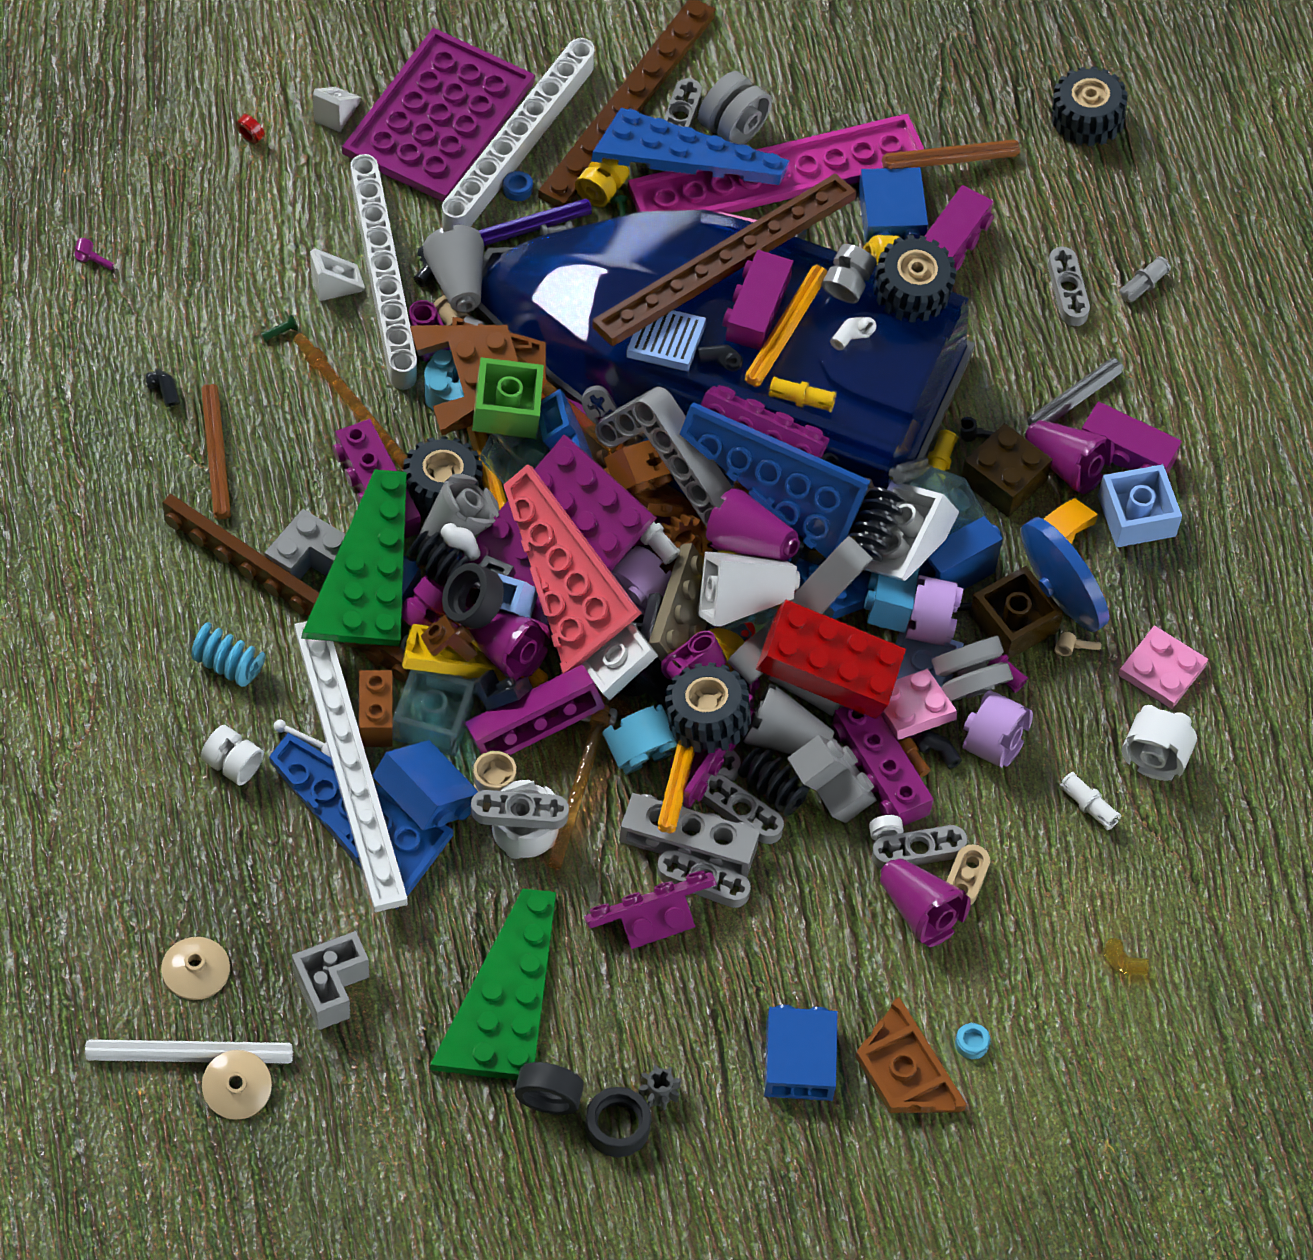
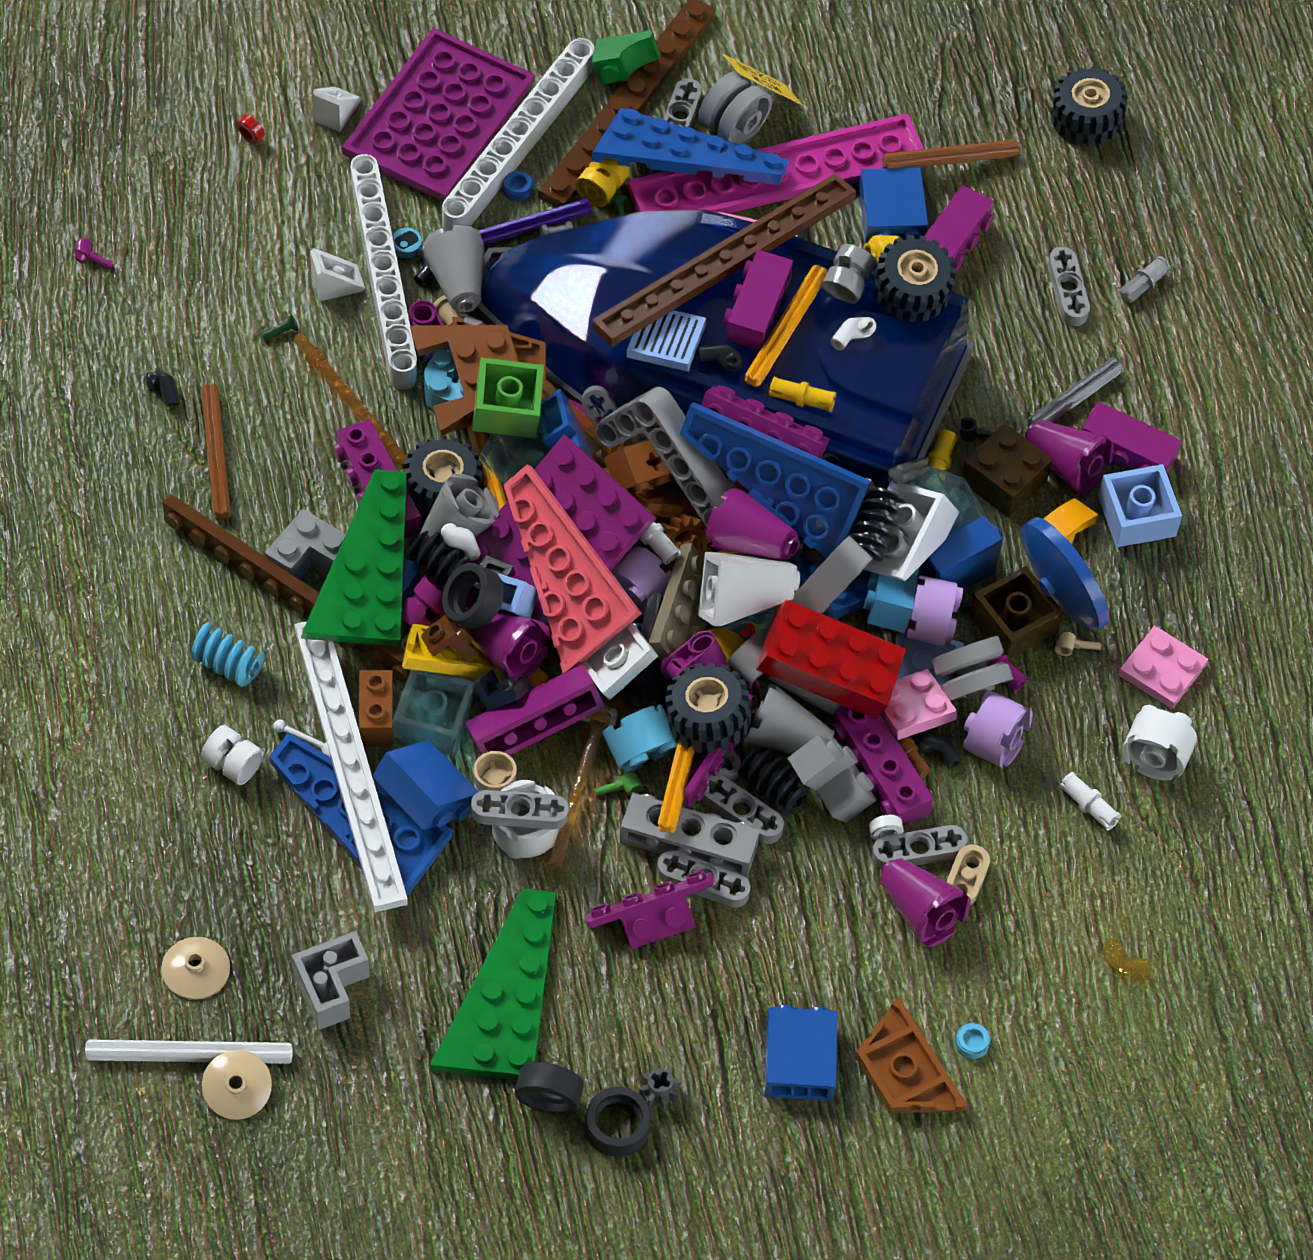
none -> medium azure tile [392,228,422,259]
none -> green arch [592,30,661,84]
none -> bright green hand [594,771,643,796]
none -> yellow sticker [722,53,803,105]

